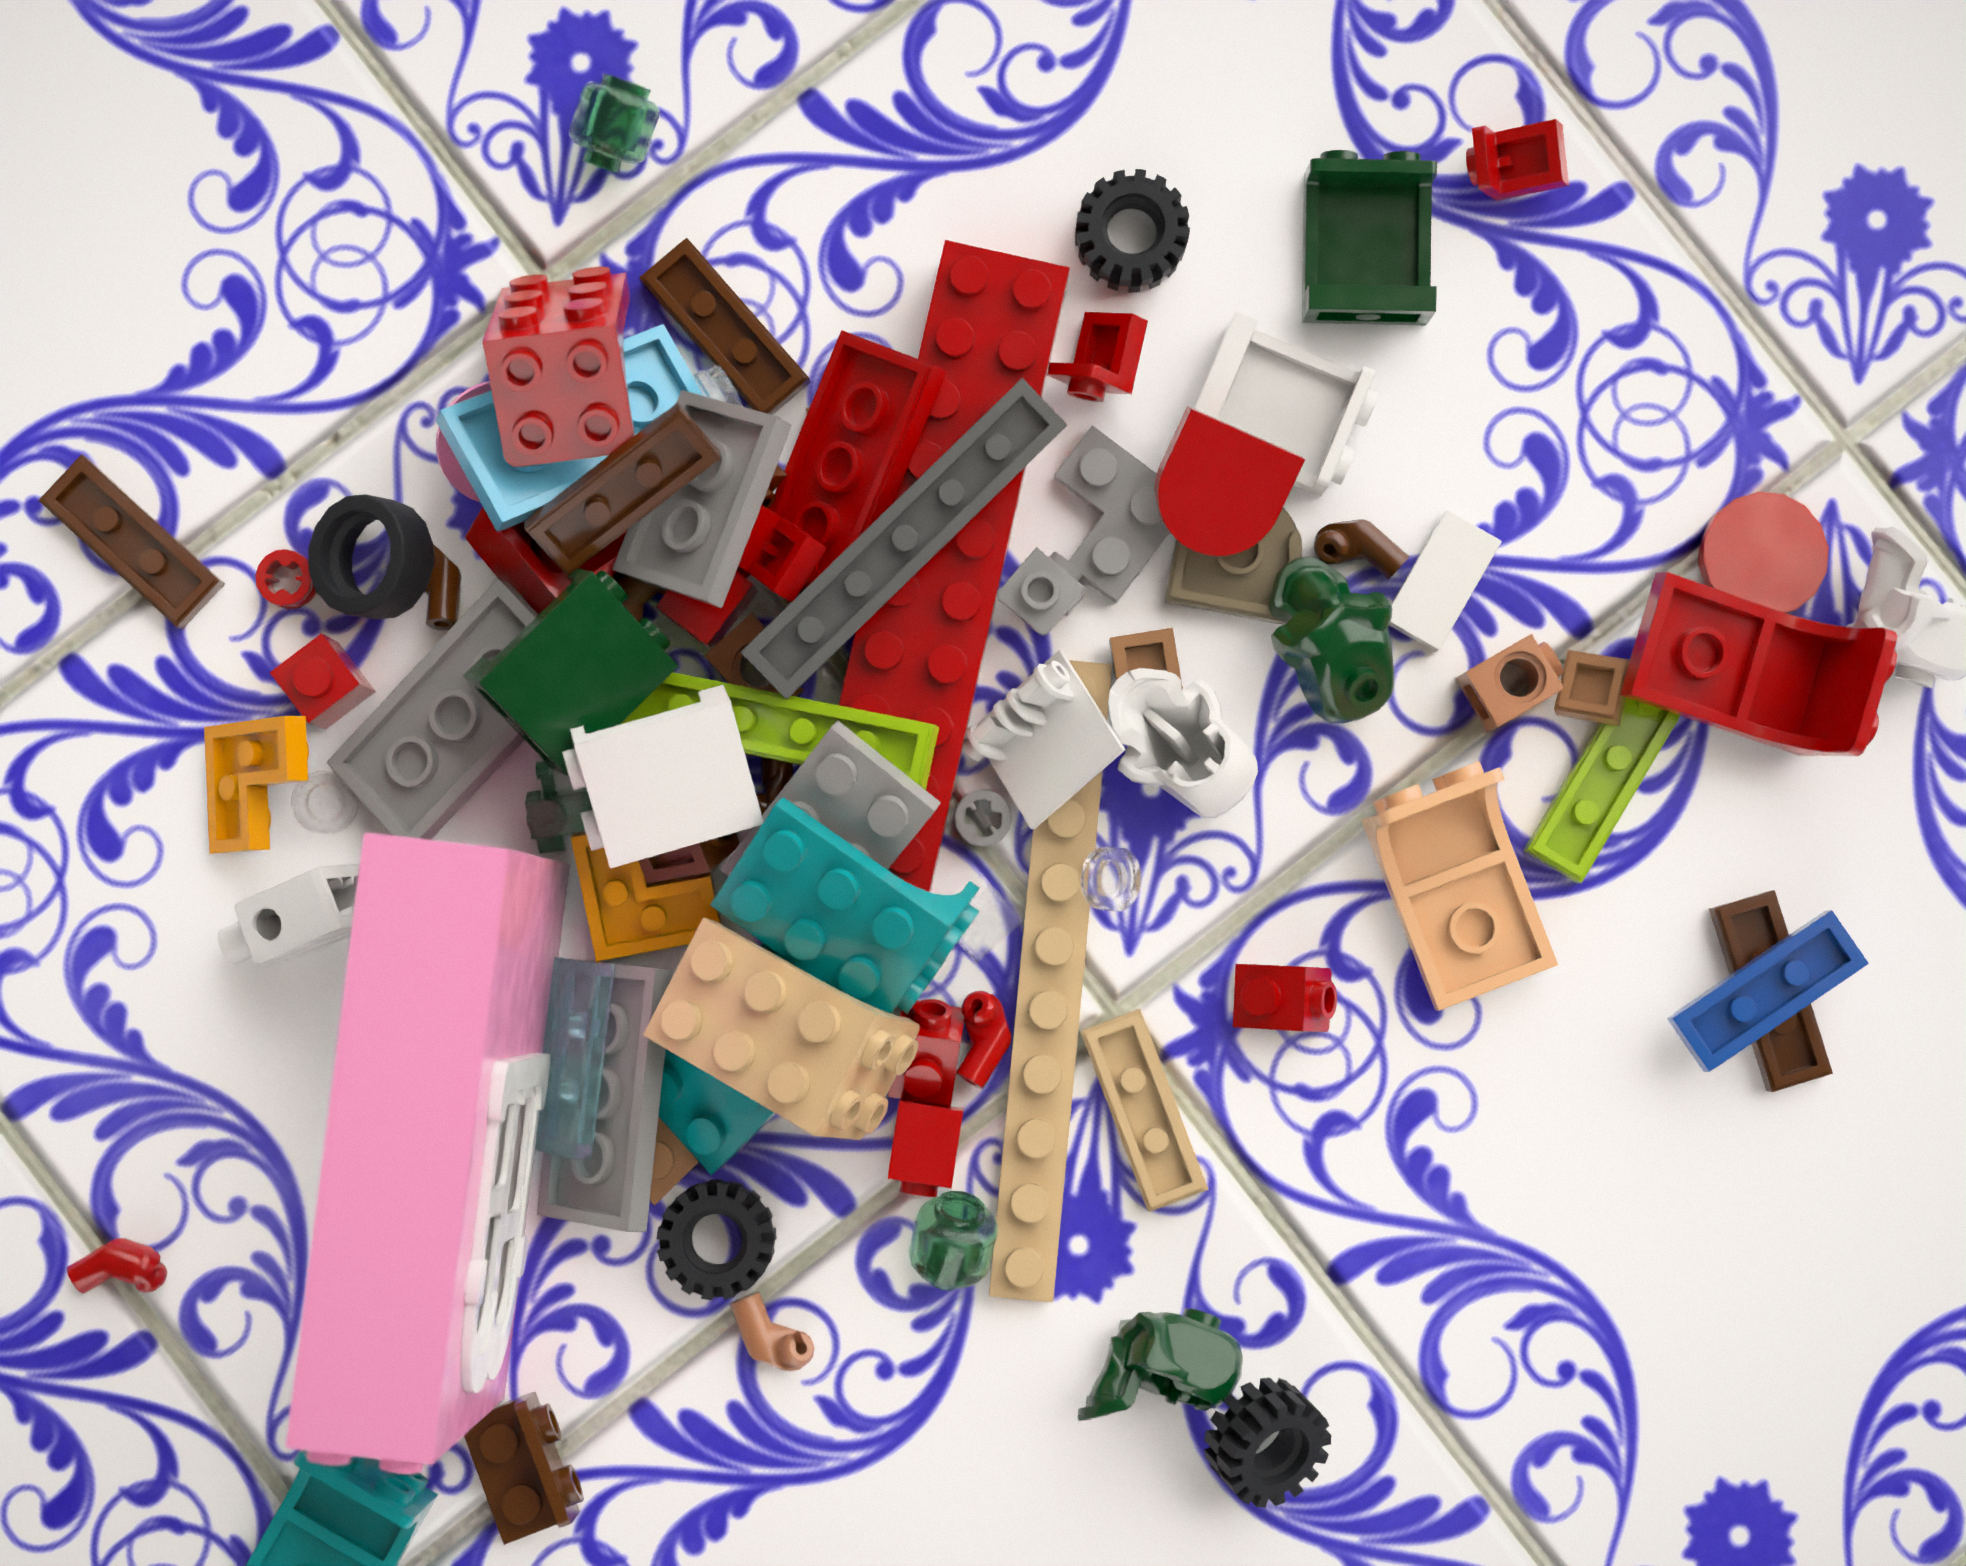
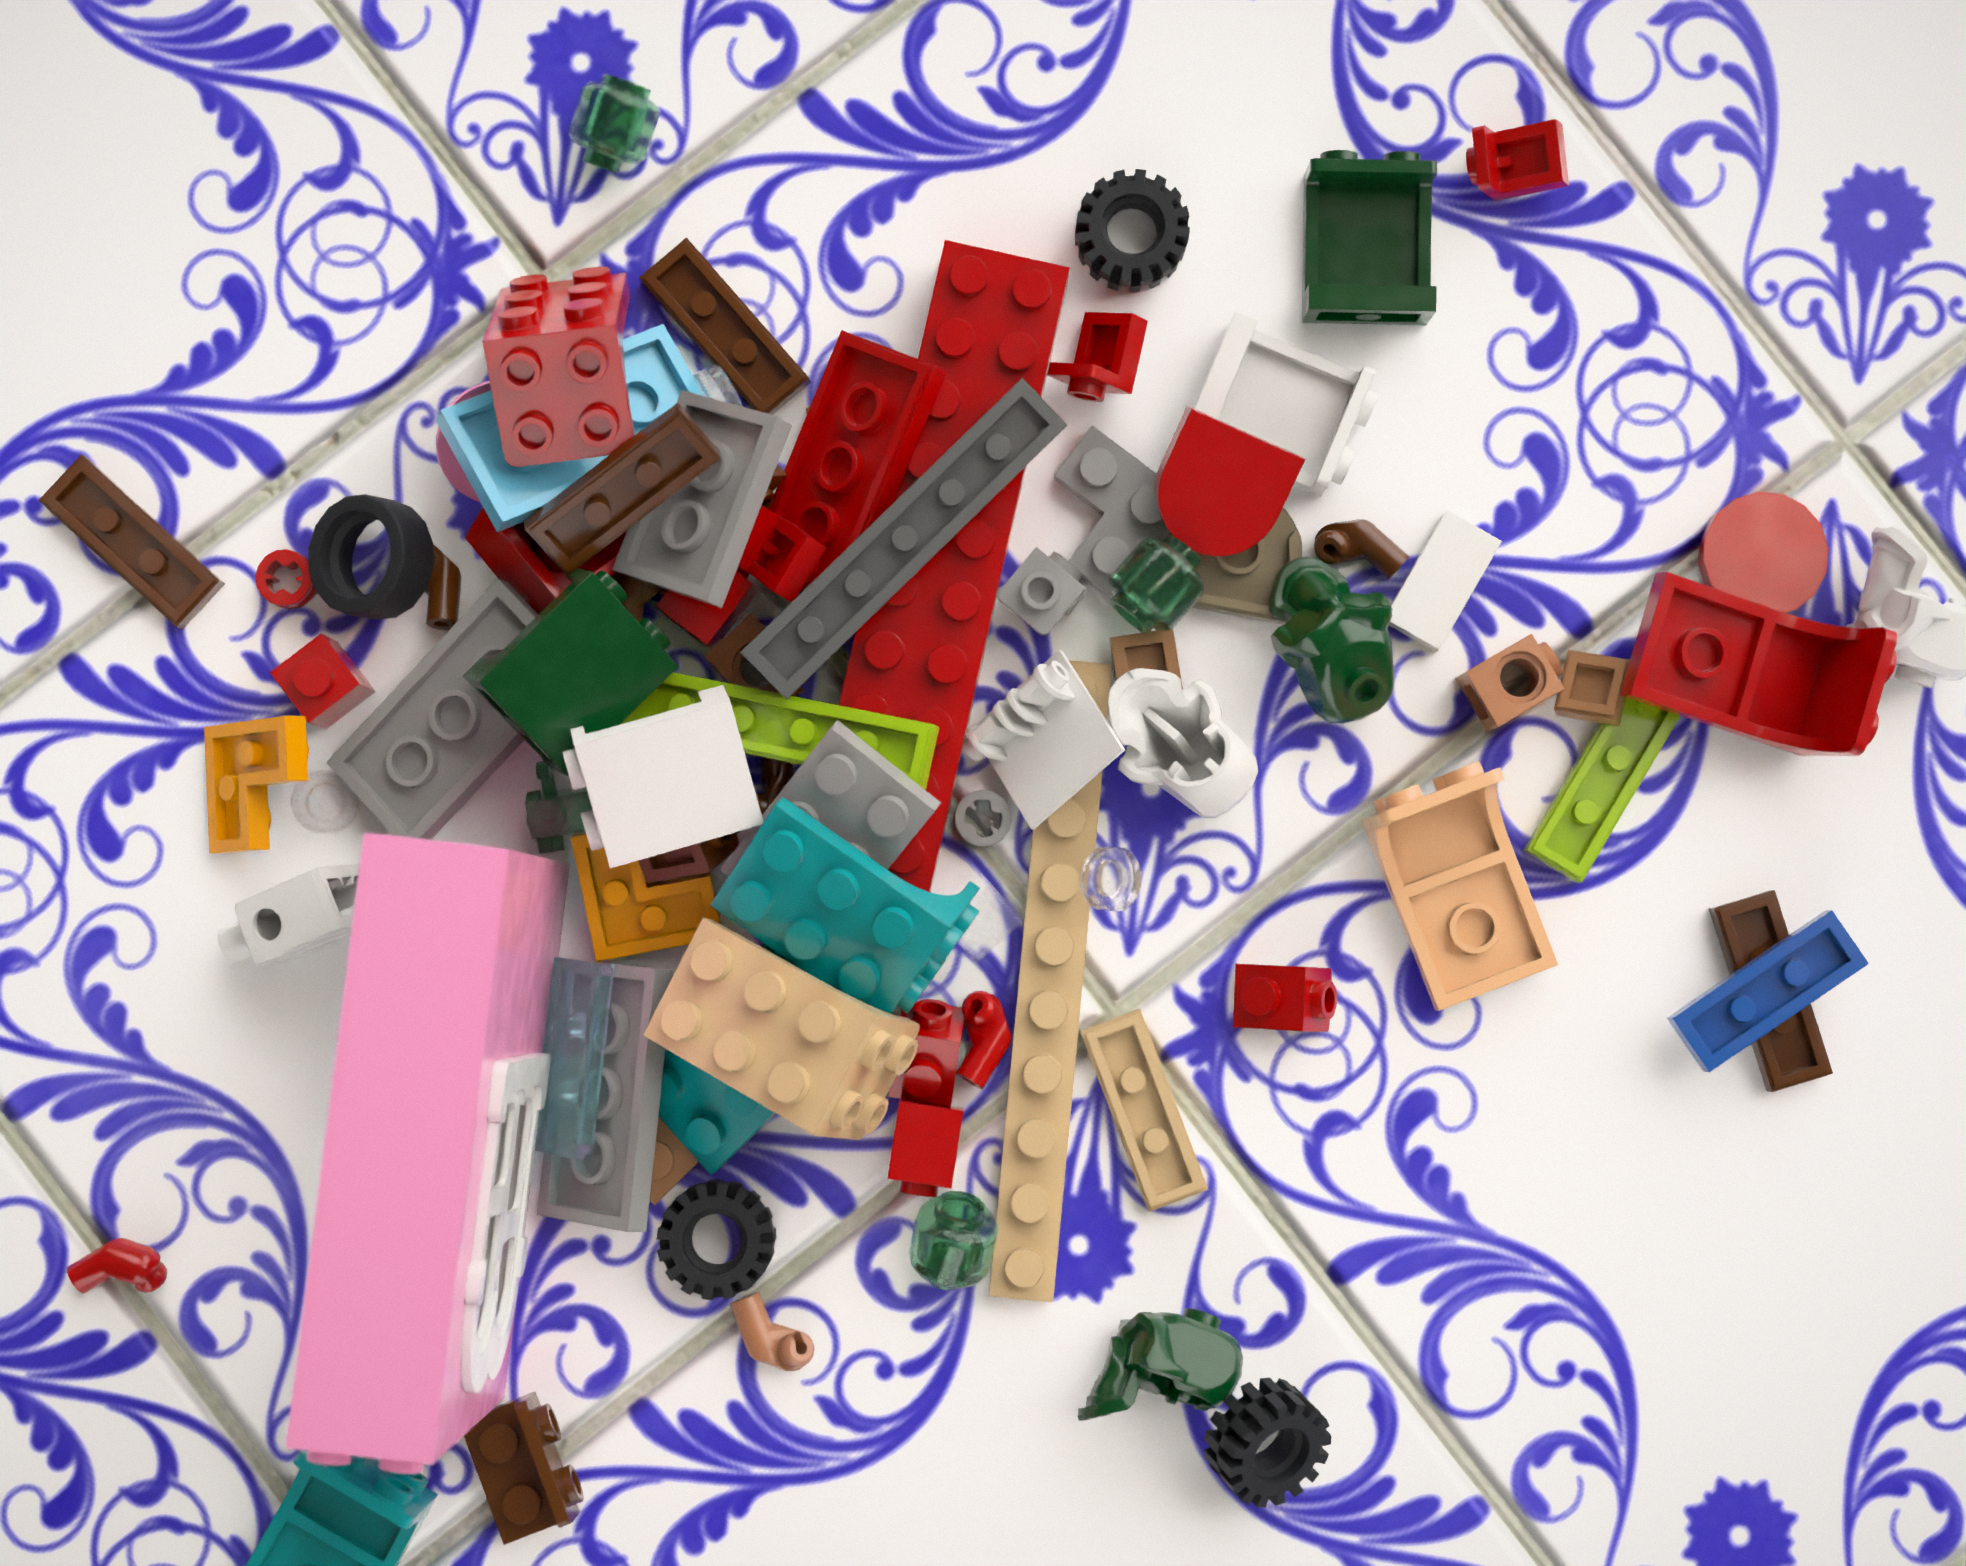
none -> clear green head [1109,537,1204,634]

